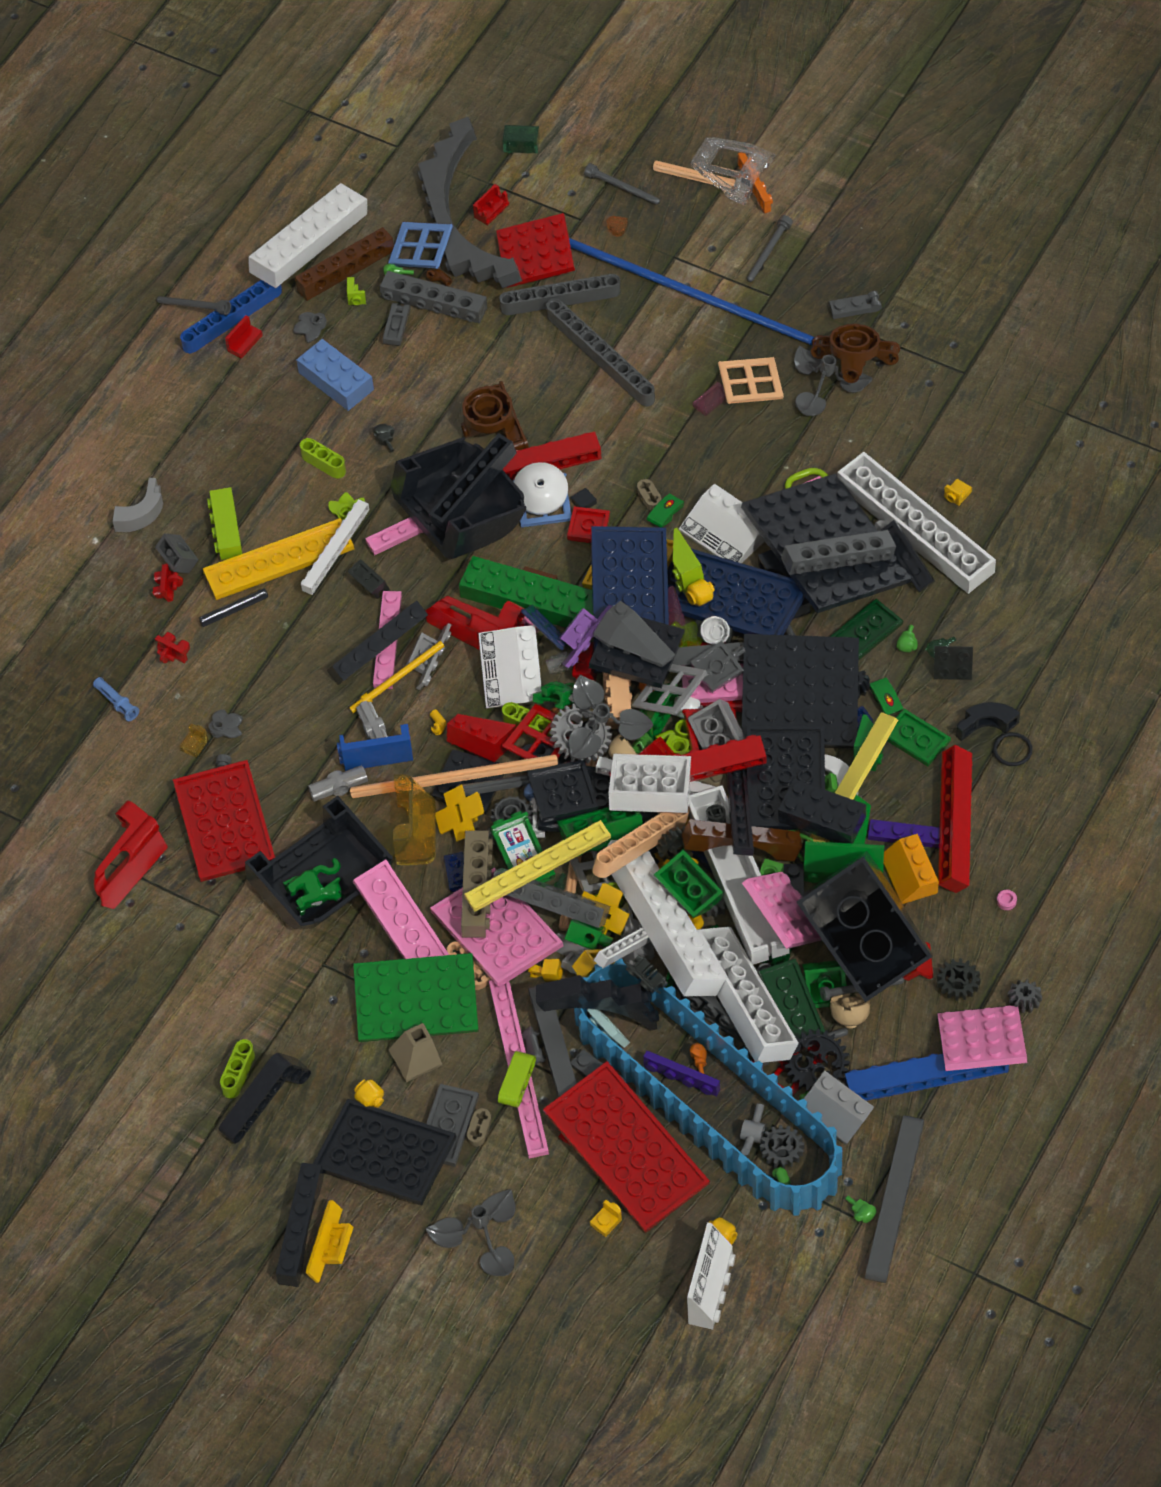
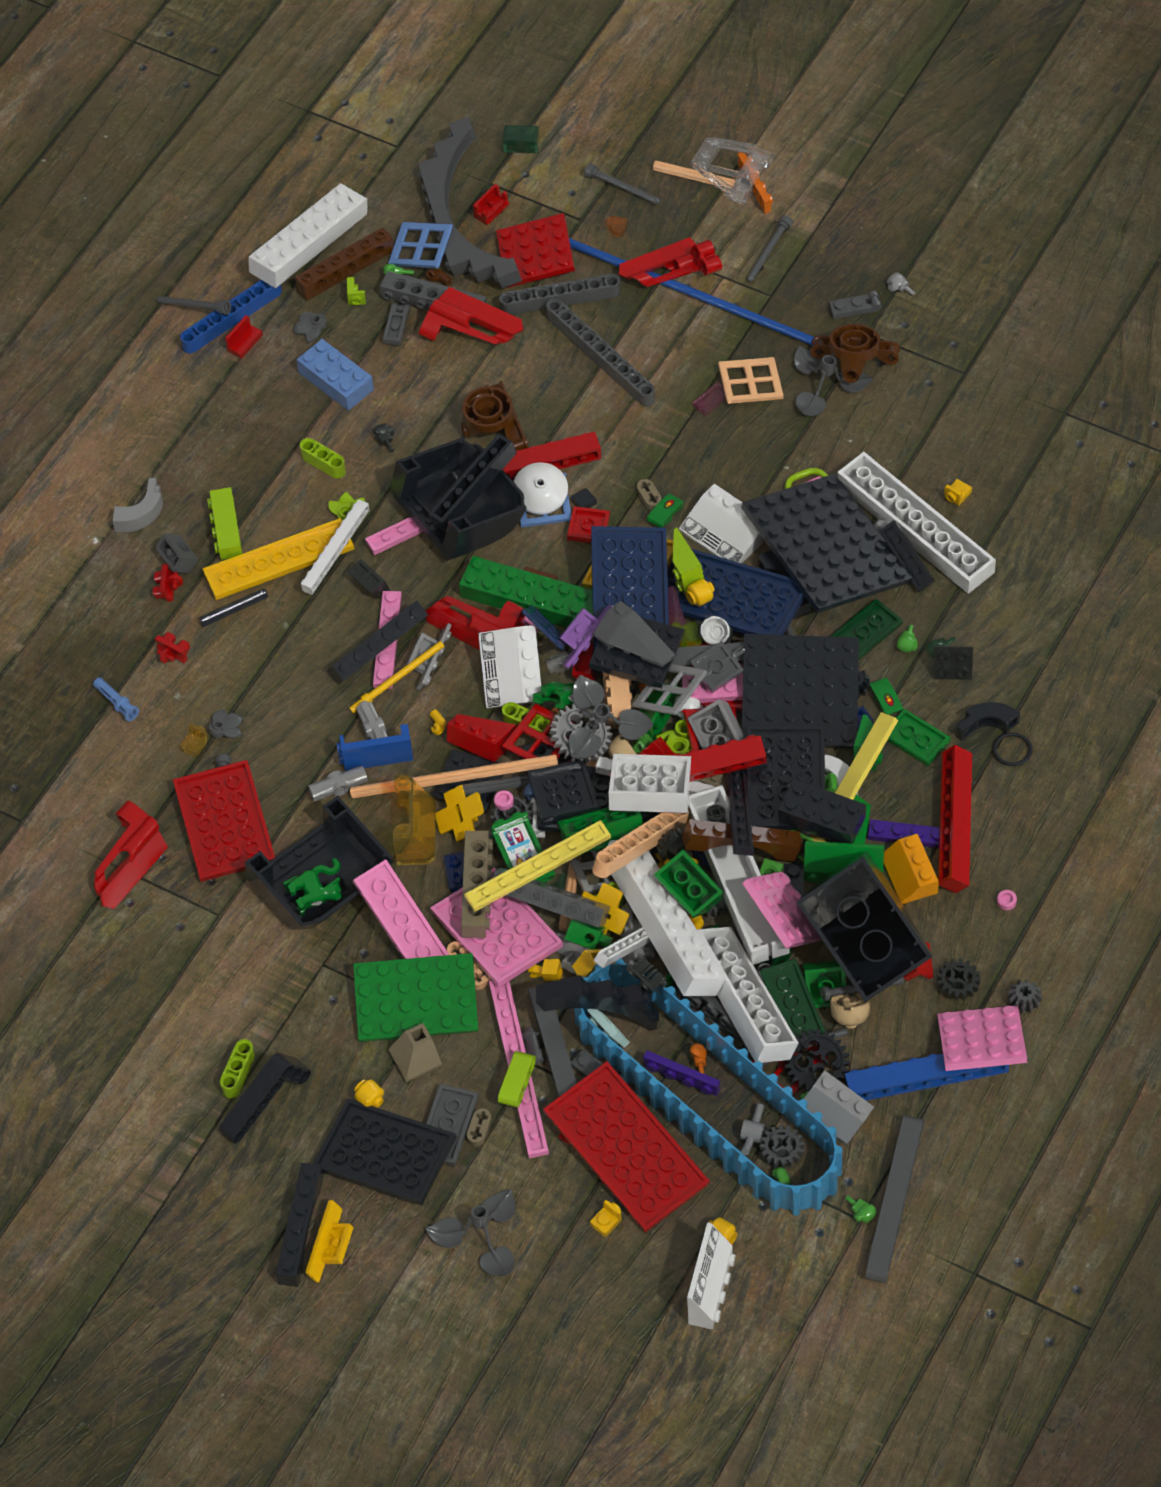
dark grey brick [781,530,896,575] -> none
none -> red panel [418,287,523,345]
none -> bright pink tile [494,790,514,811]
none -> red panel [619,237,722,287]
none -> light grey piece [887,272,916,296]

